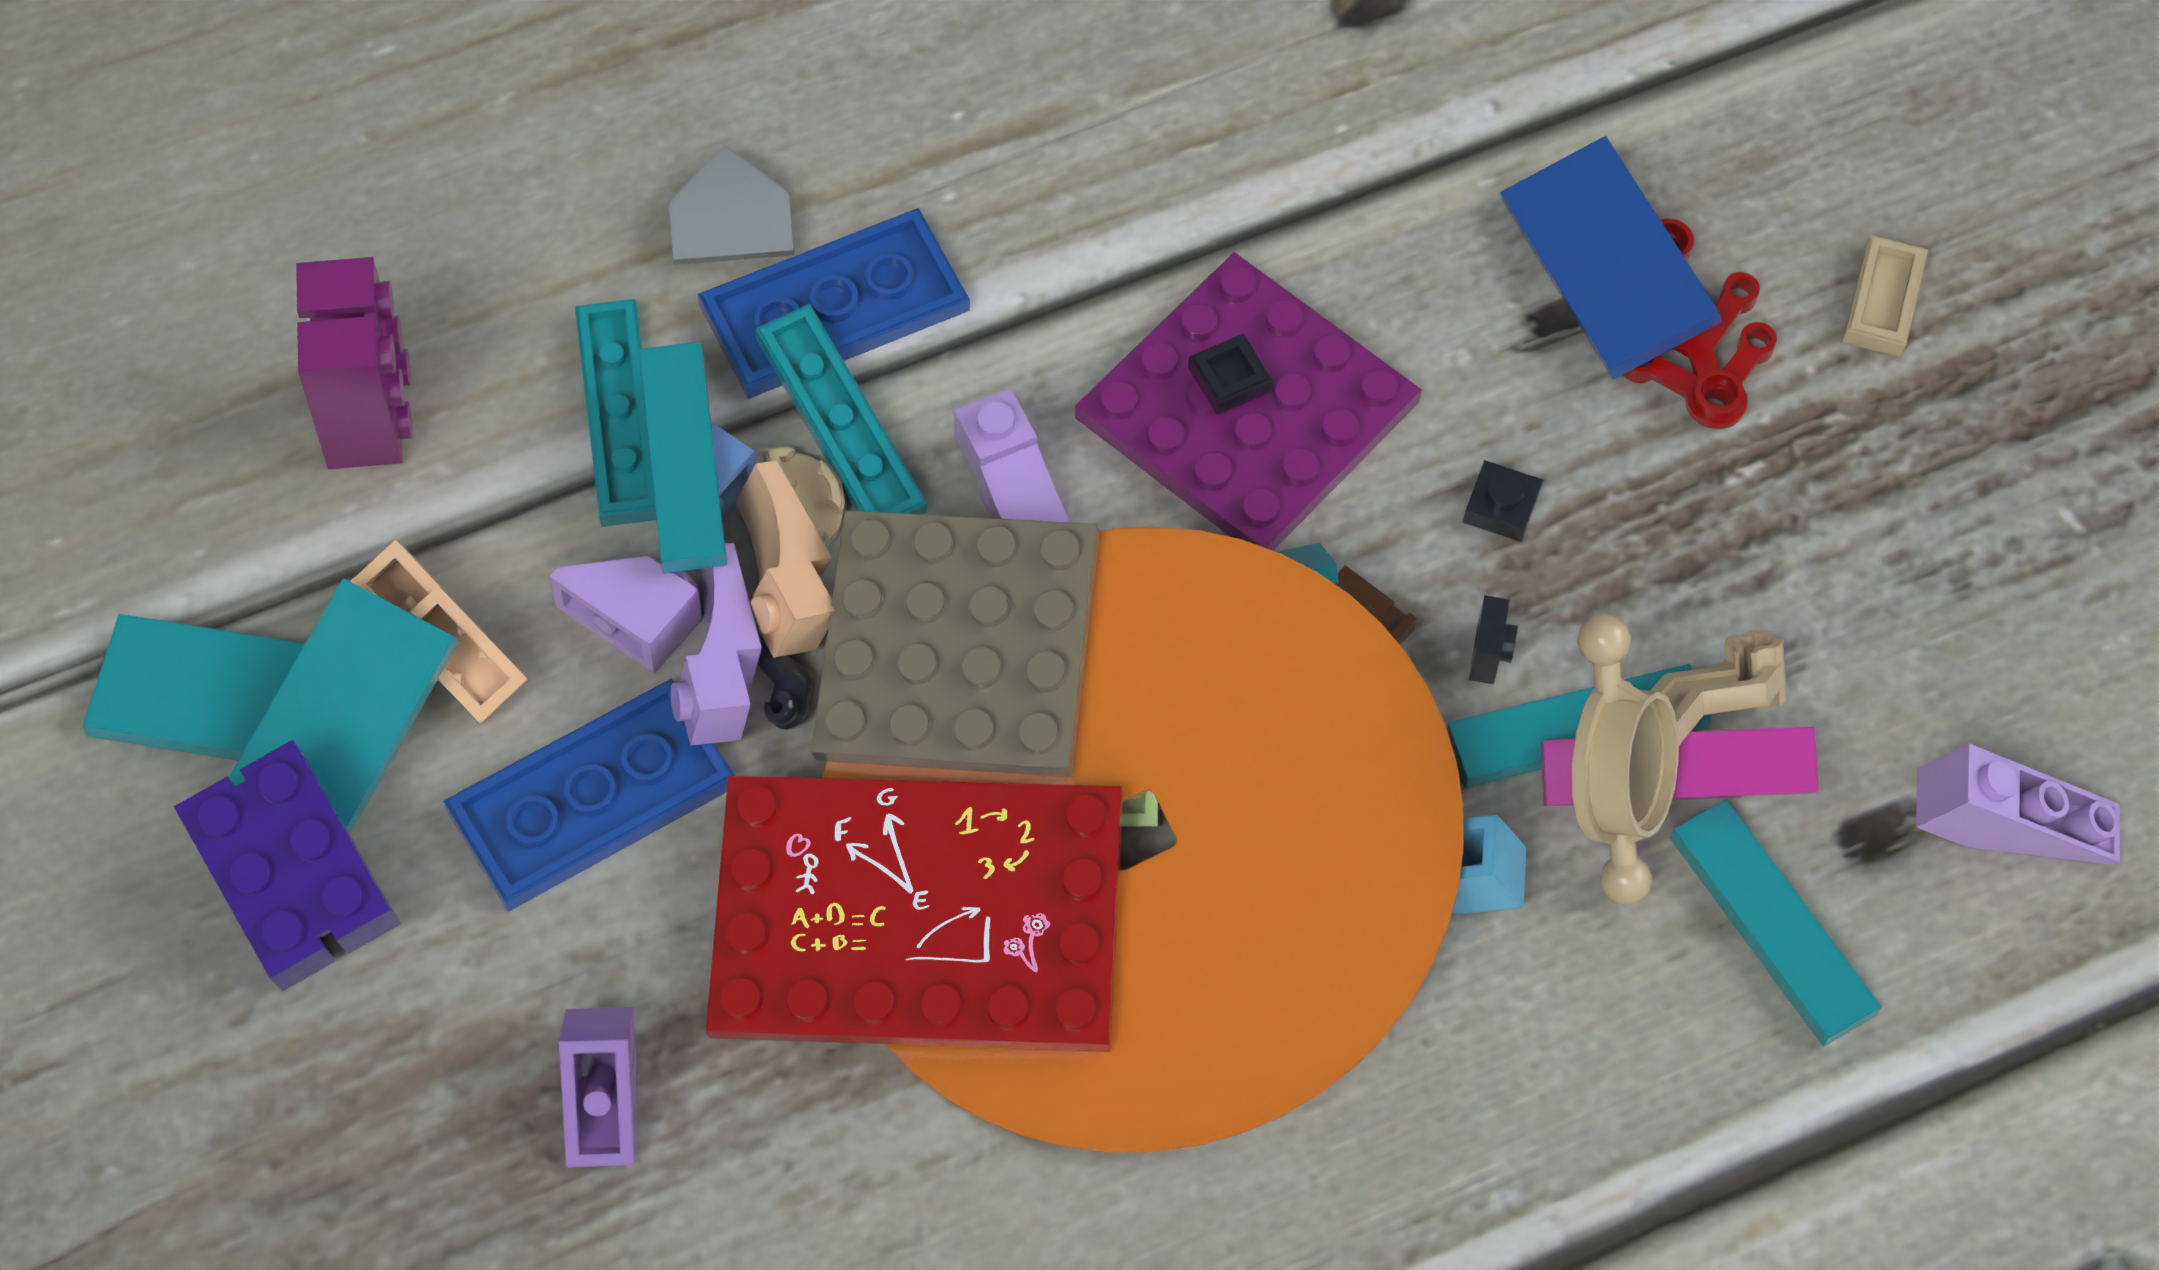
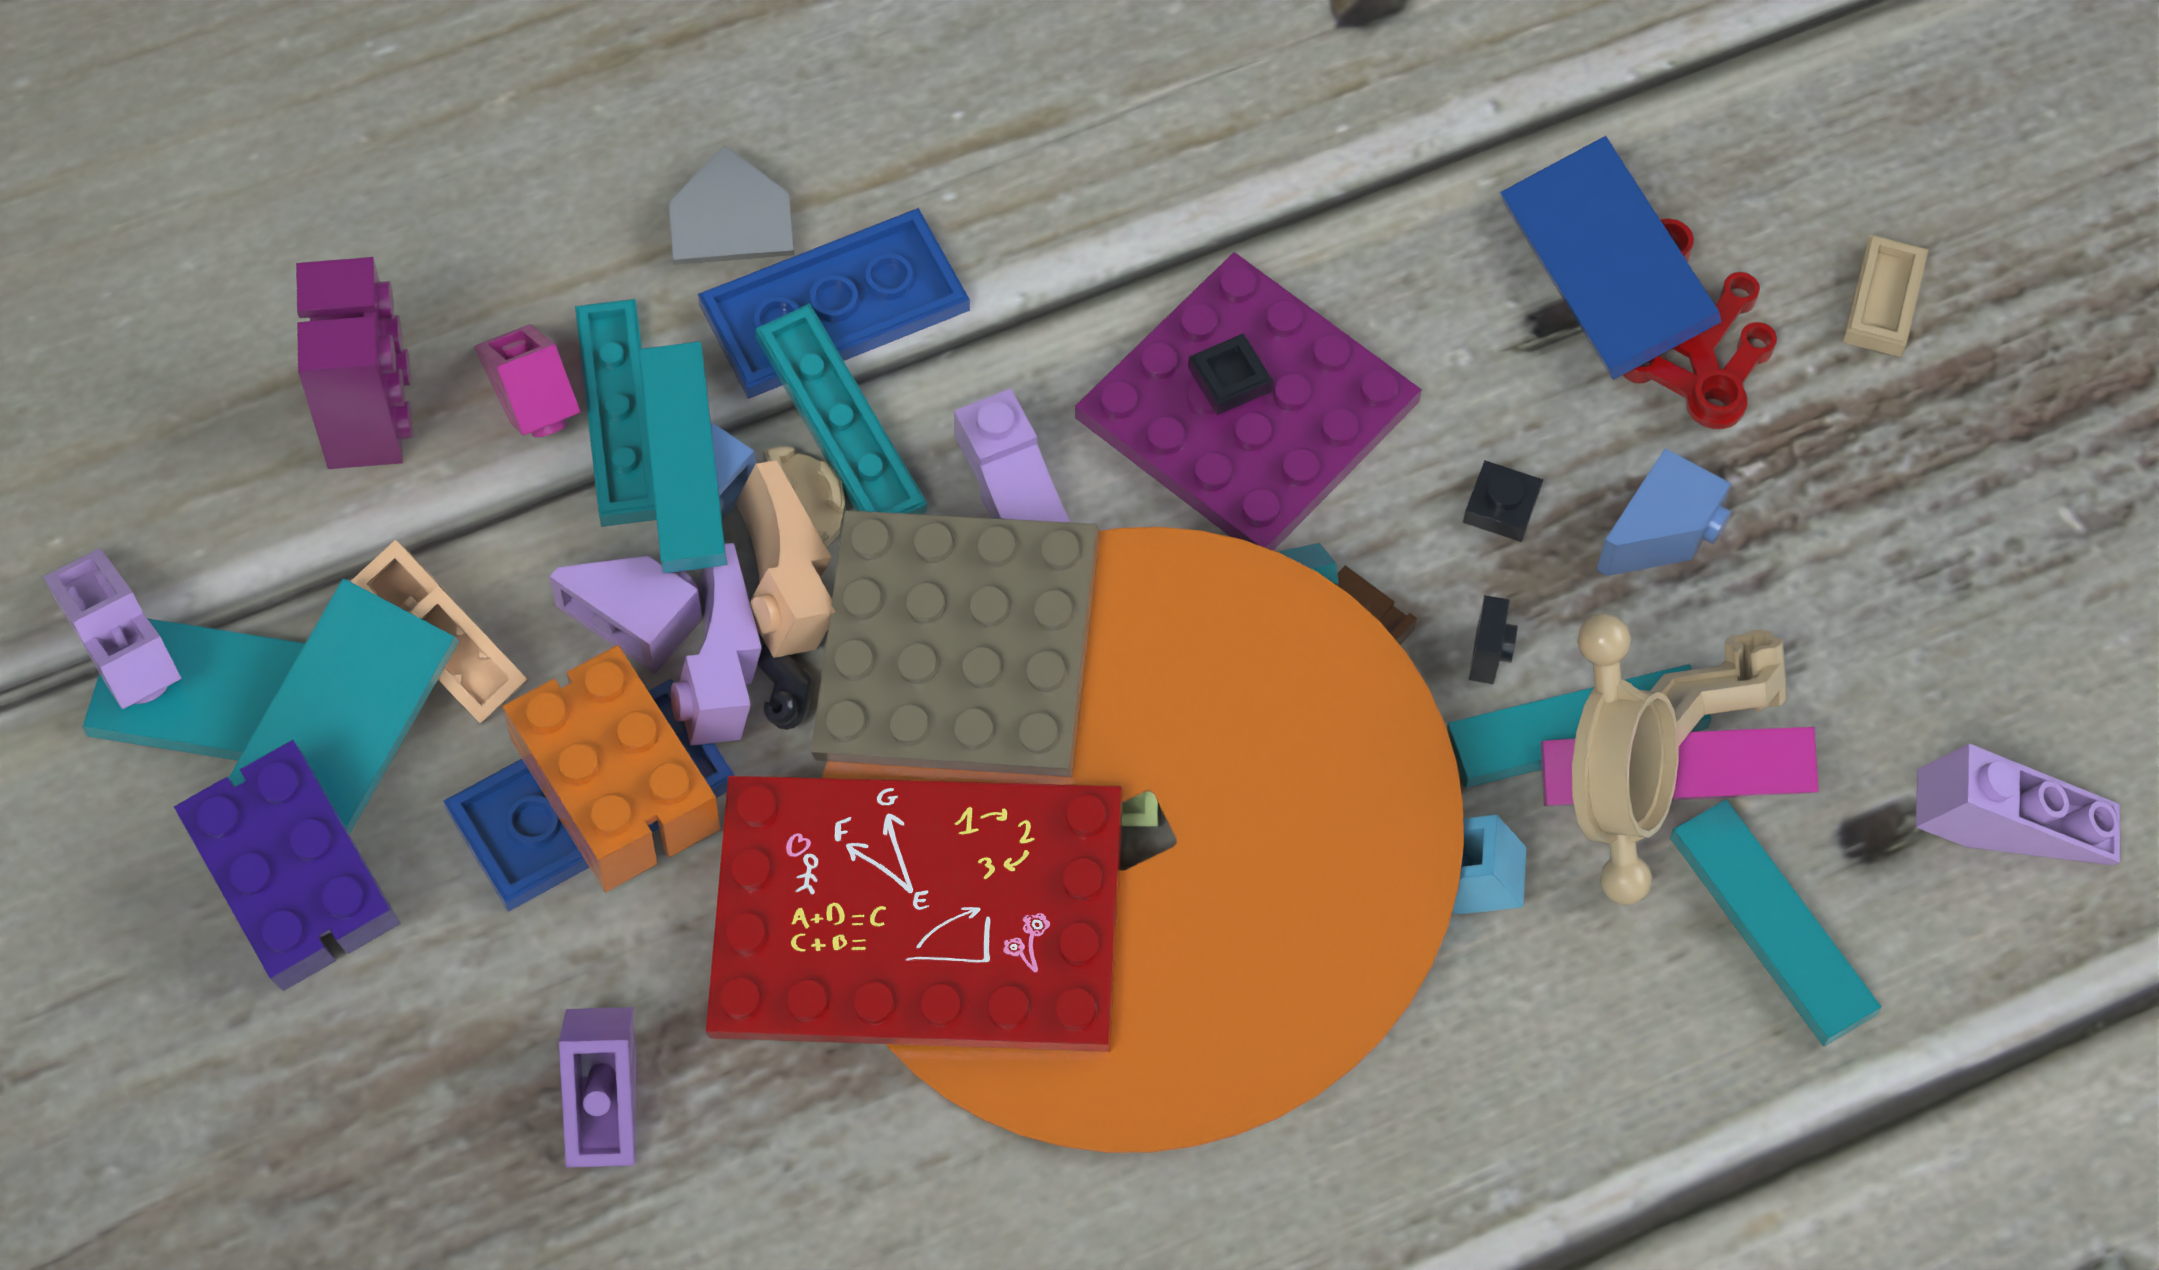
none -> lavender slope [43,548,182,709]
none -> dark pink slope [474,324,581,437]
none -> orange piece [502,645,721,893]
none -> medium blue slope [1596,448,1732,576]

